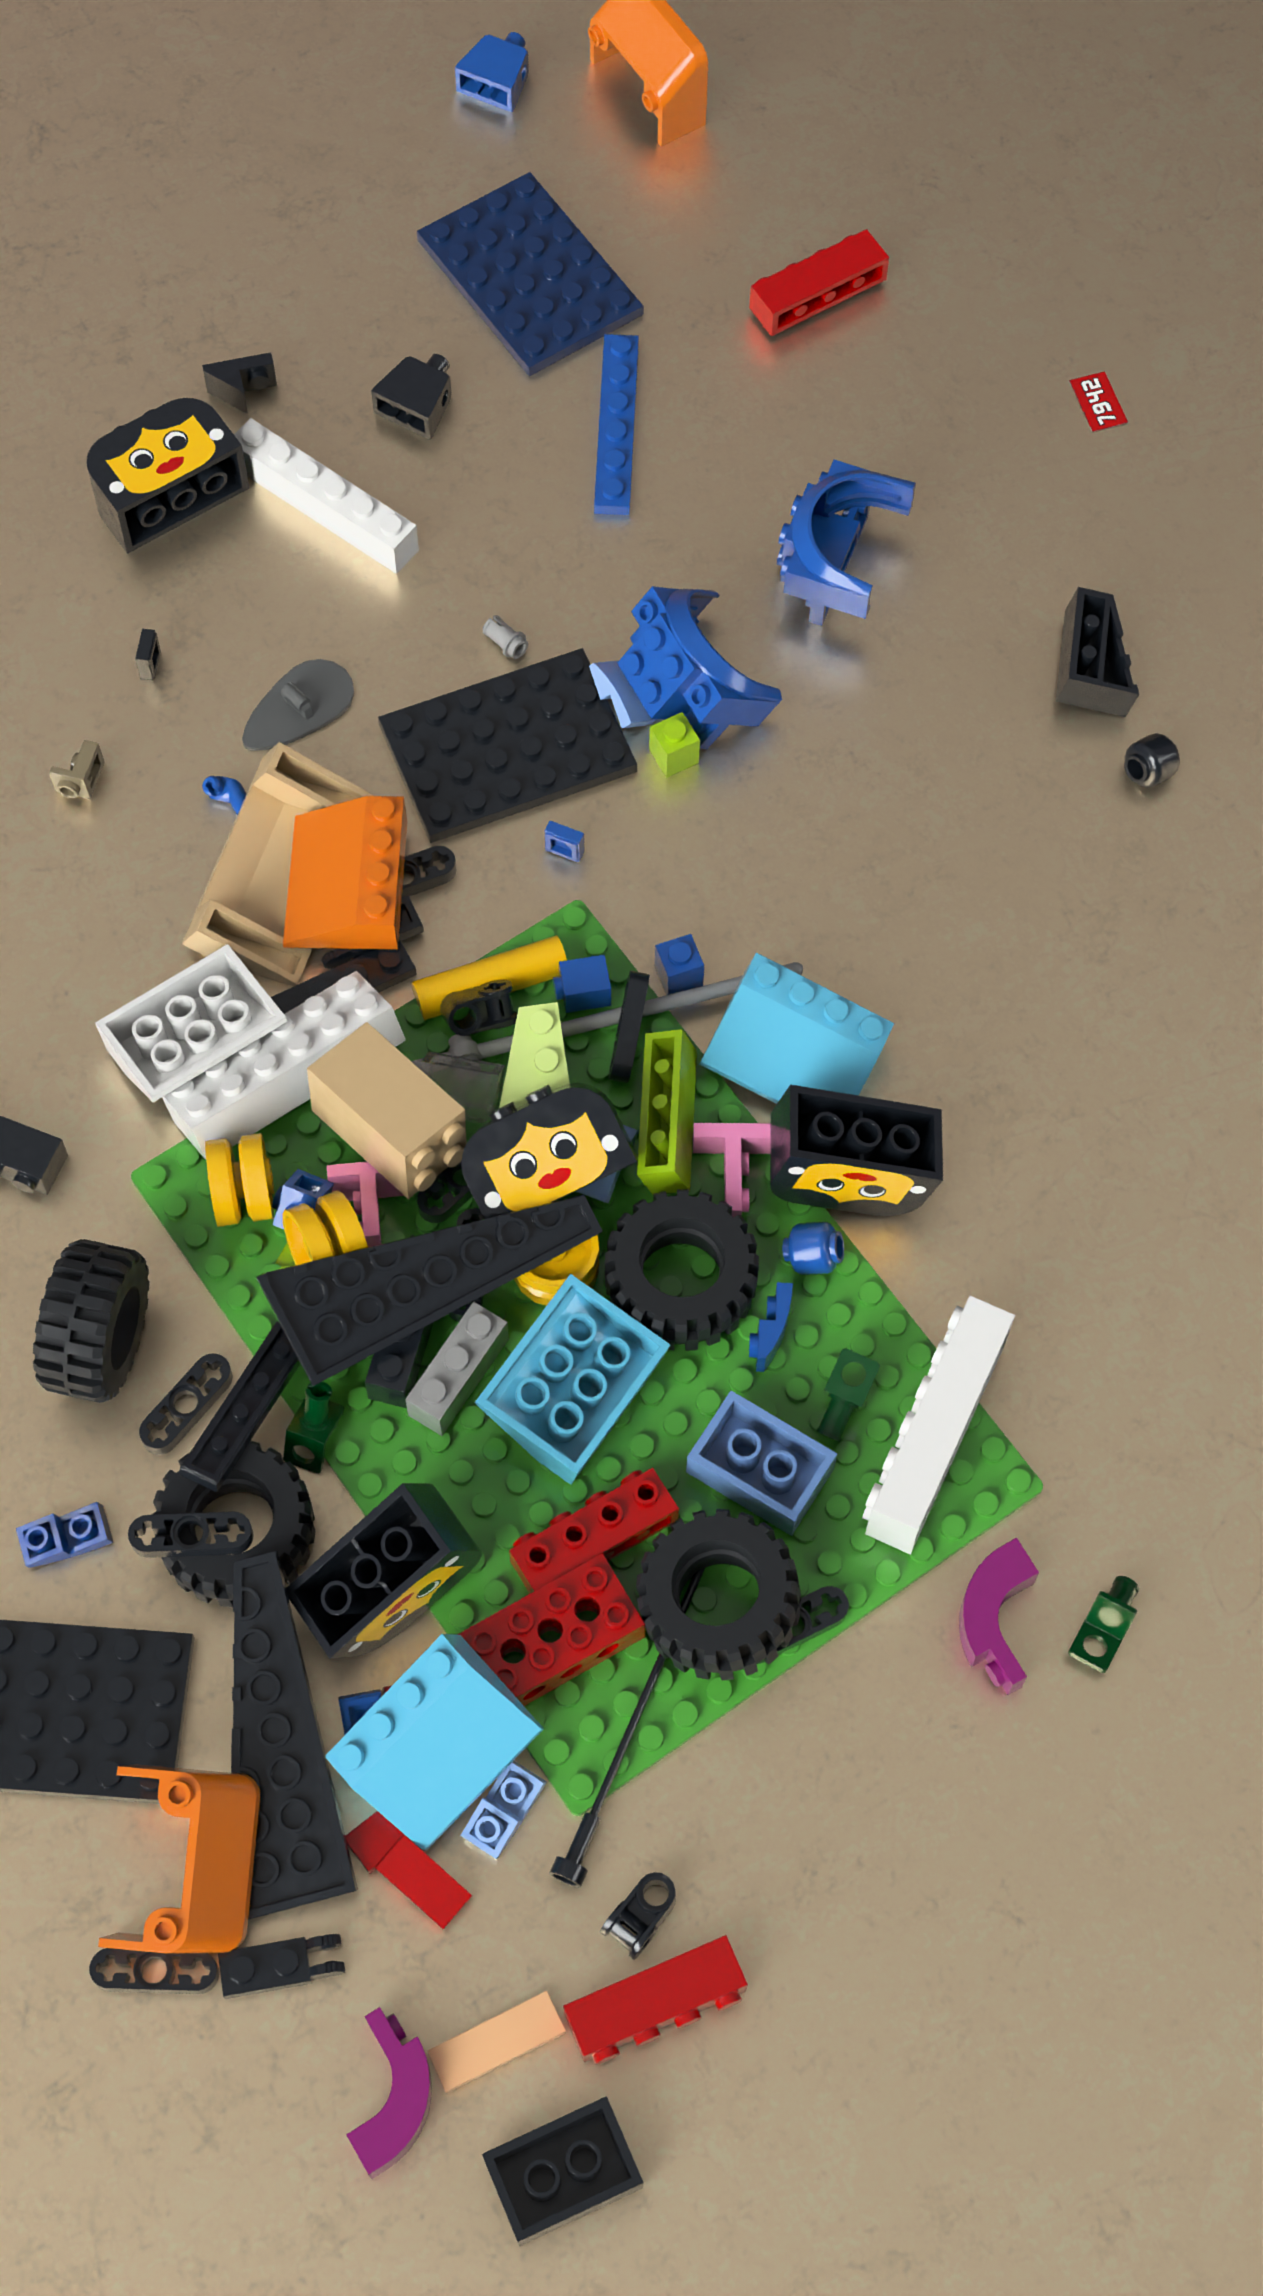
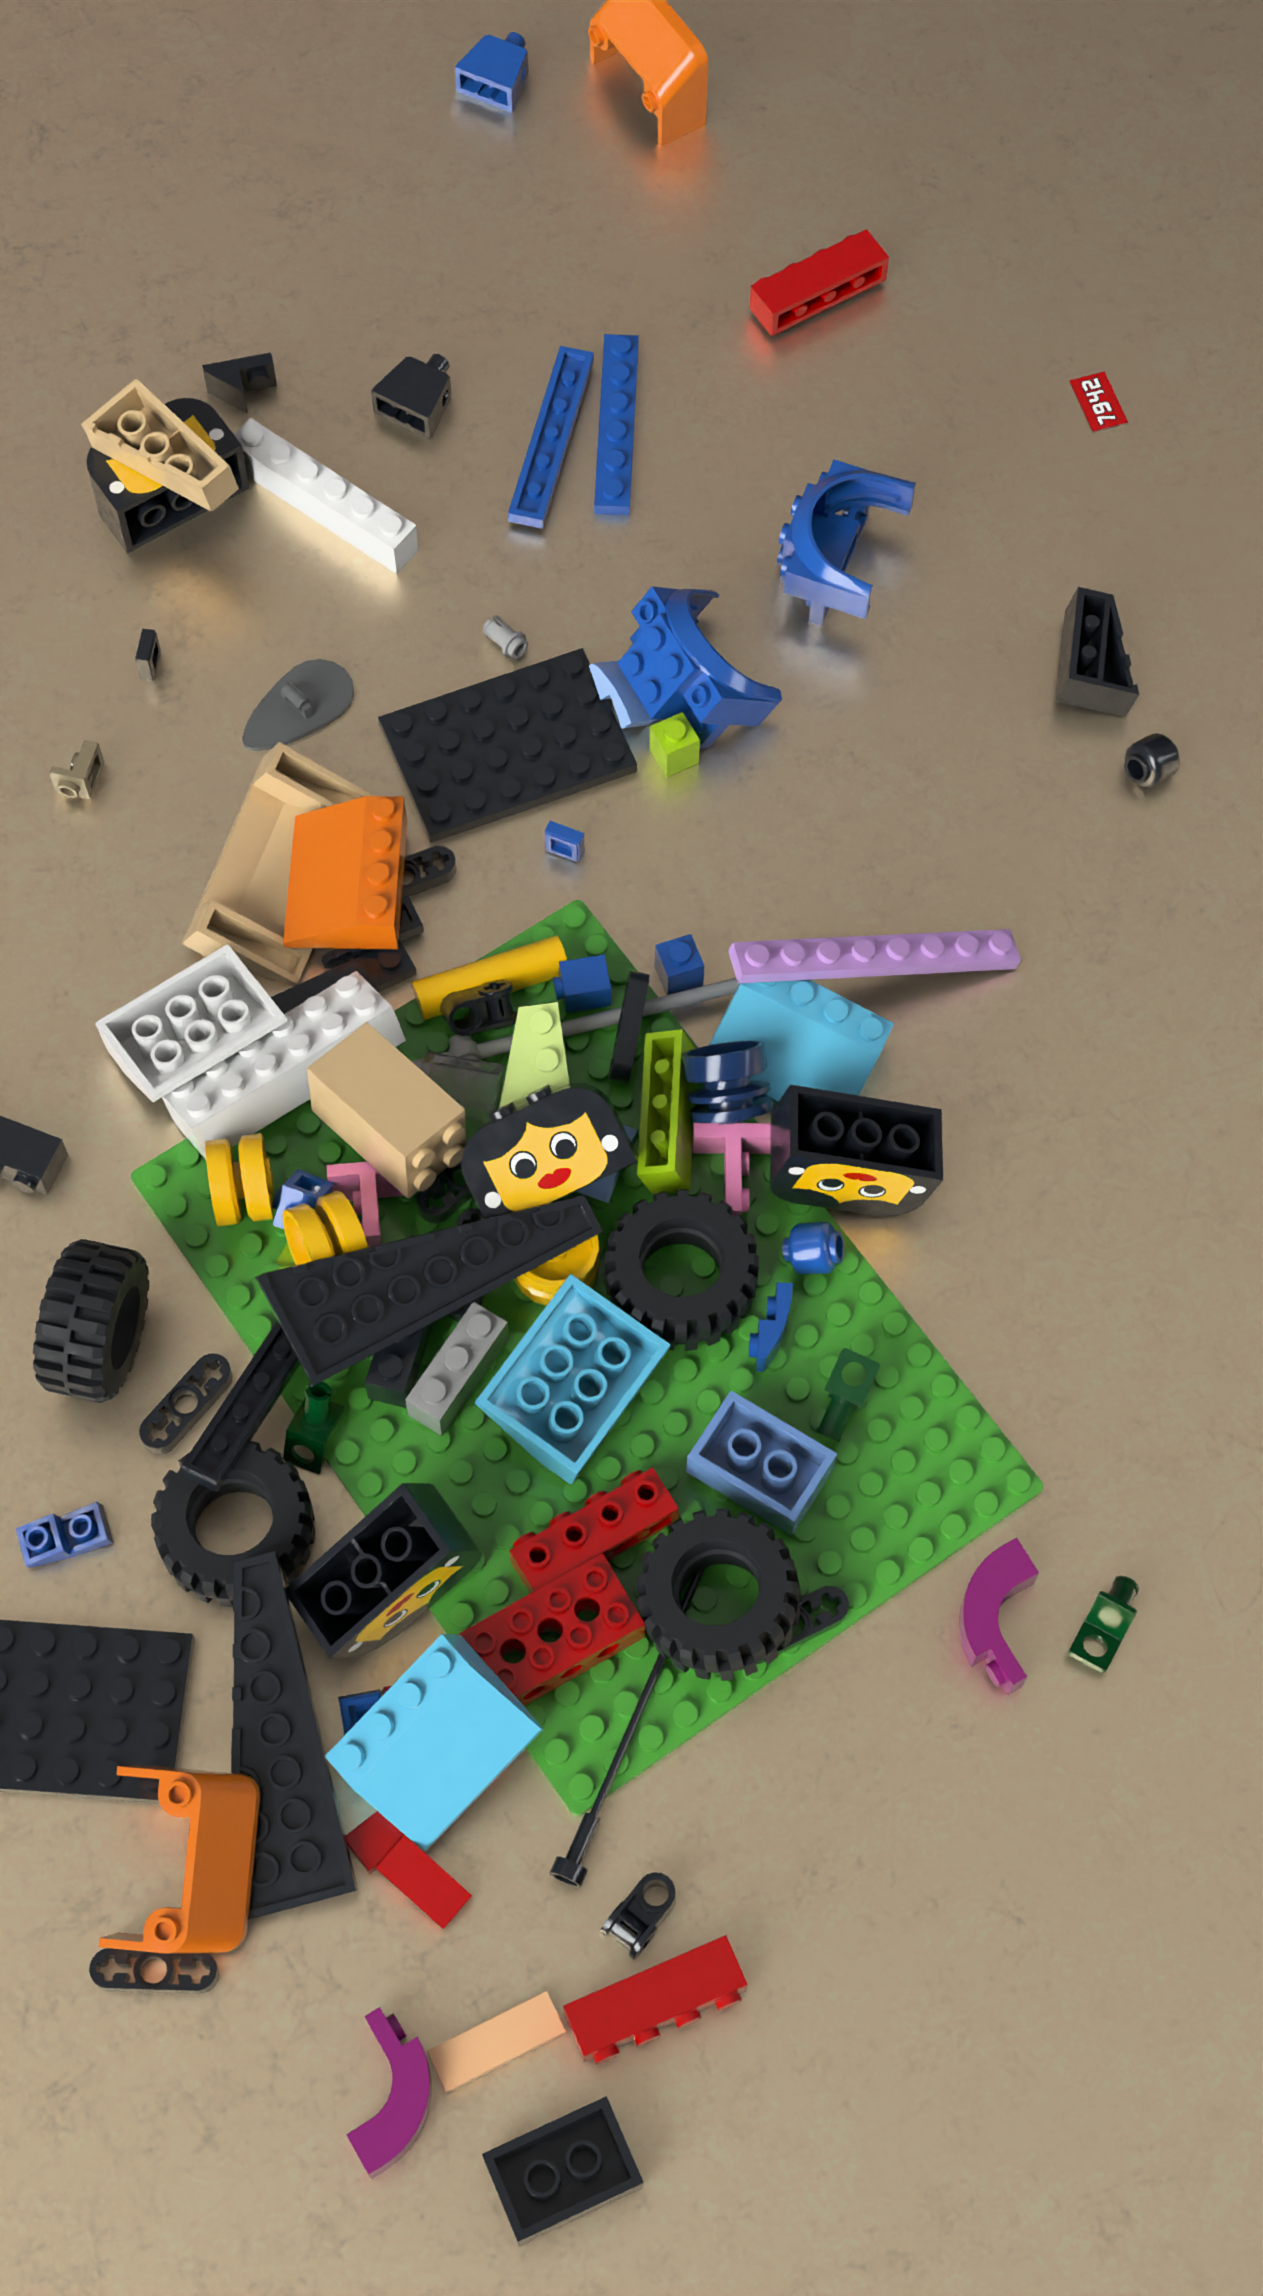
black beam [128,1511,254,1558] -> none
blue arm [202,776,247,815] -> none
black hinge [218,1934,345,1999] -> none
dark blue plate [417,172,644,377] -> none
light blue slope [460,1761,547,1859] -> none
white brick [862,1296,1015,1555] -> none
none -> tan wedge [82,378,239,512]
none -> blue plate [508,346,594,529]
none -> dark blue wheel [682,1040,773,1124]
none -> lavender plate [728,929,1021,984]

